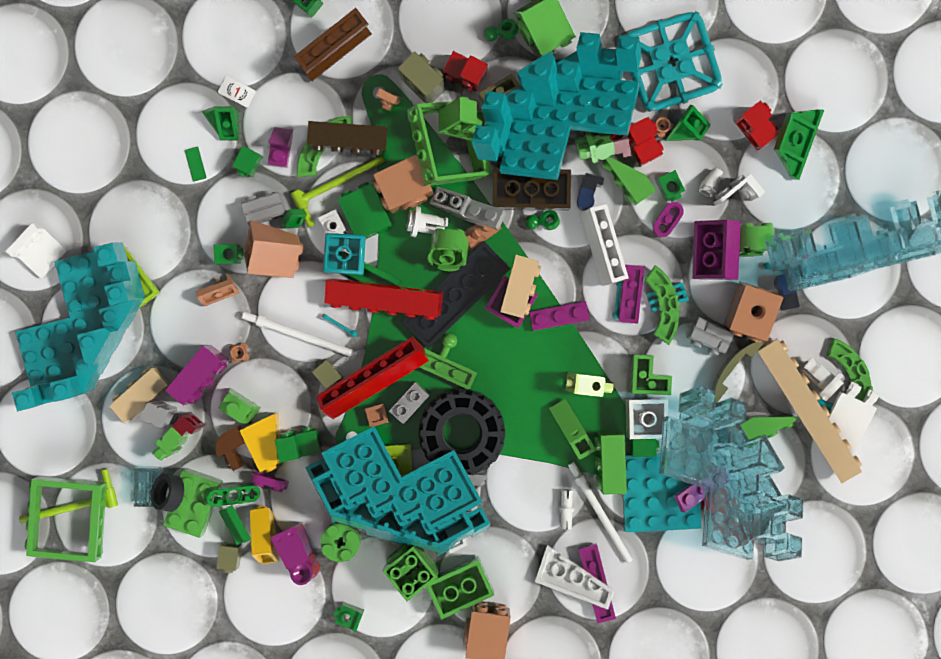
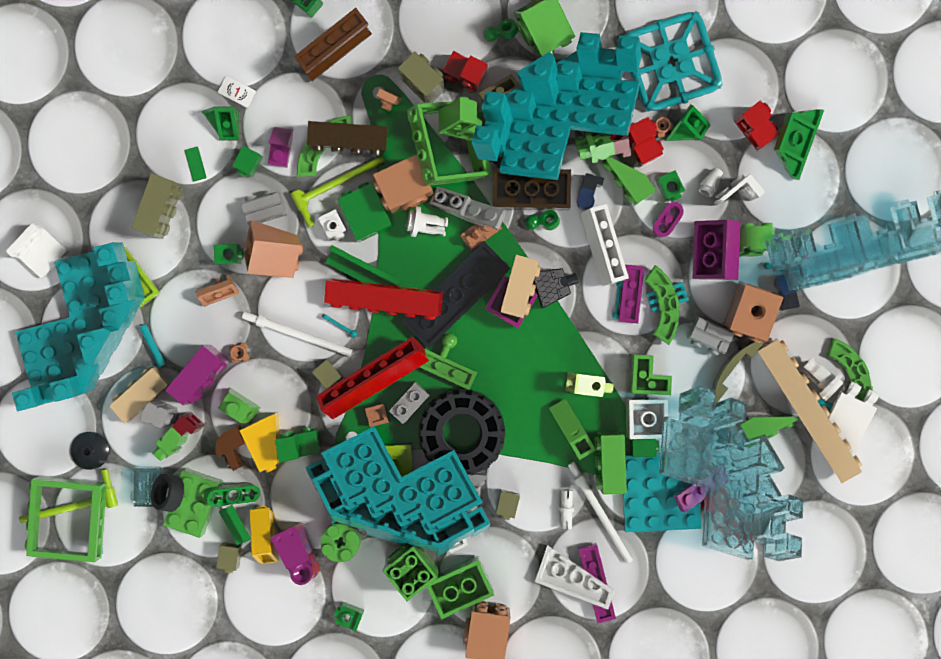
magenta plate [250,472,289,492] -> none
green plate [281,209,307,229] -> none
teal brick [323,233,366,275] -> none
bright green brick [428,228,469,271] -> none
magenta plate [529,301,590,331] -> none
none -> black dish [71,432,109,470]
none -> olive brick [131,173,183,239]
none -> teal piece [139,324,166,368]
none -> olive brick [496,489,520,520]
none -> torso [533,268,579,309]

